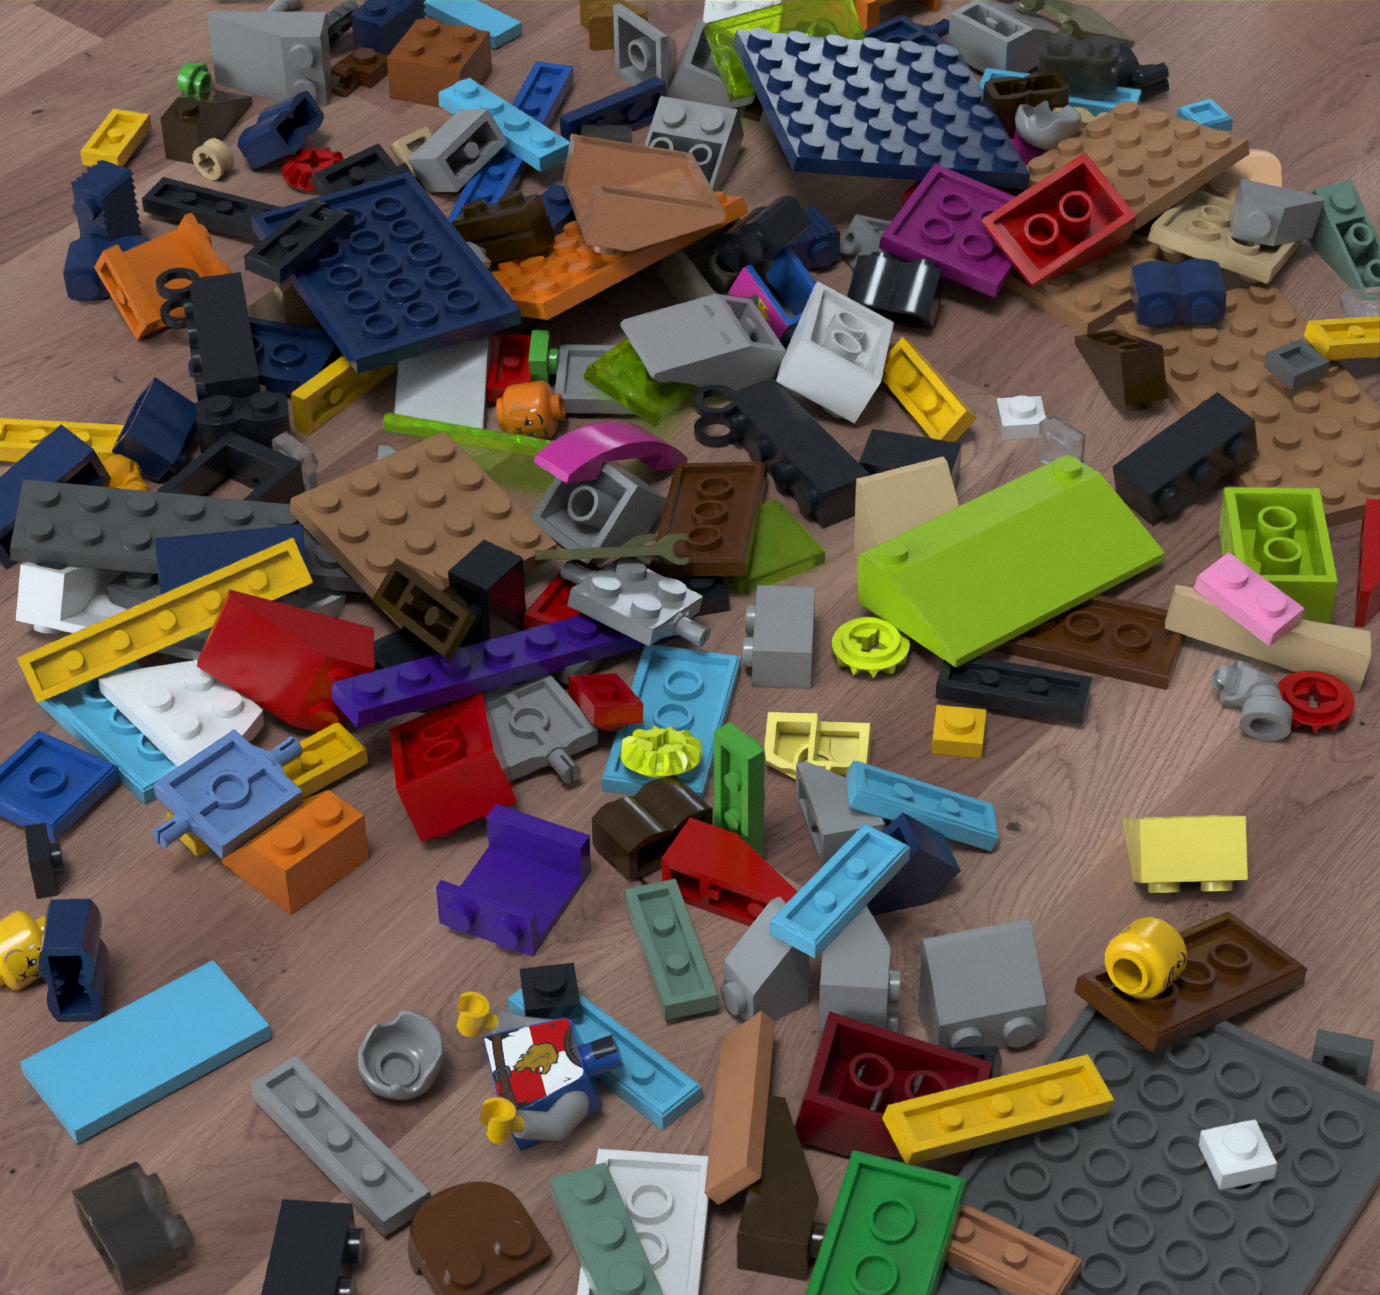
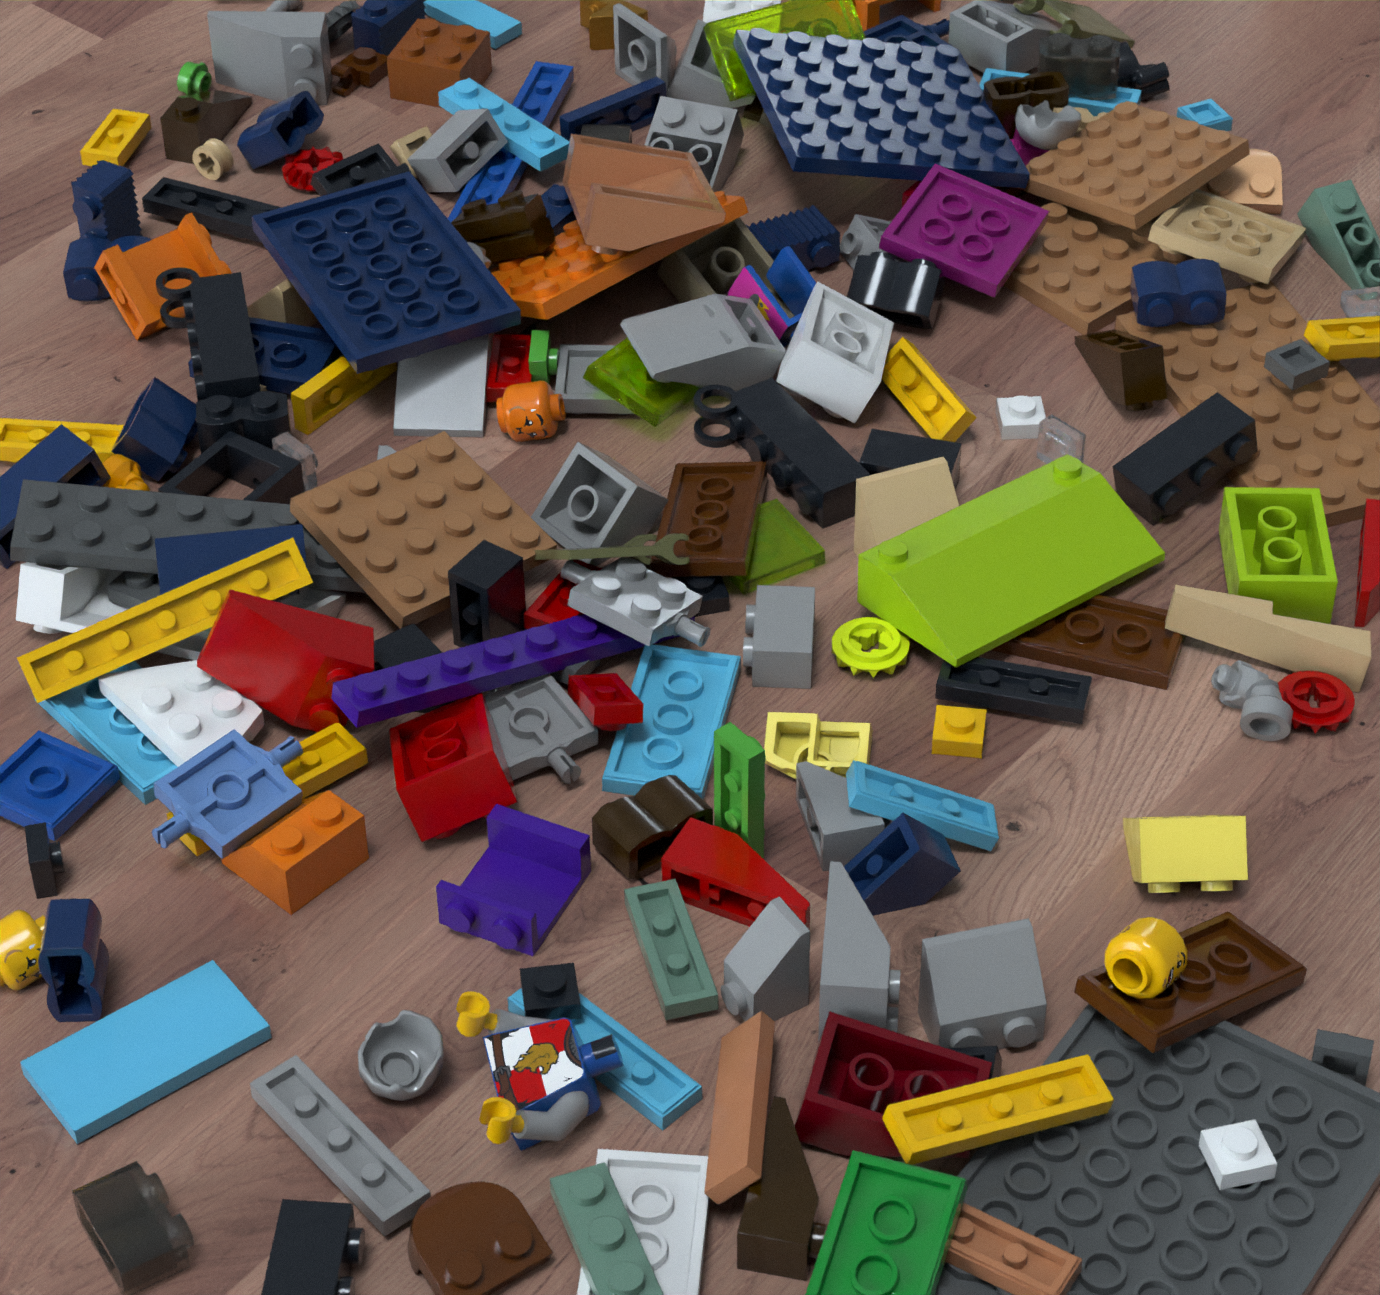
black plate [244,199,355,284] -> none
dark brown slope [371,558,477,660] -> none
clear neon green tile [382,412,553,458] -> none
dark pink slope [534,421,688,484] -> none
neon yellow gear [620,725,702,778] -> none
black brick [715,195,812,272] -> none
medium azure tile [769,824,910,958] -> none
red slope [981,152,1137,288] -> none
bright pink plate [1194,552,1305,646] -> none
light grey slope [1229,178,1324,246] -> none

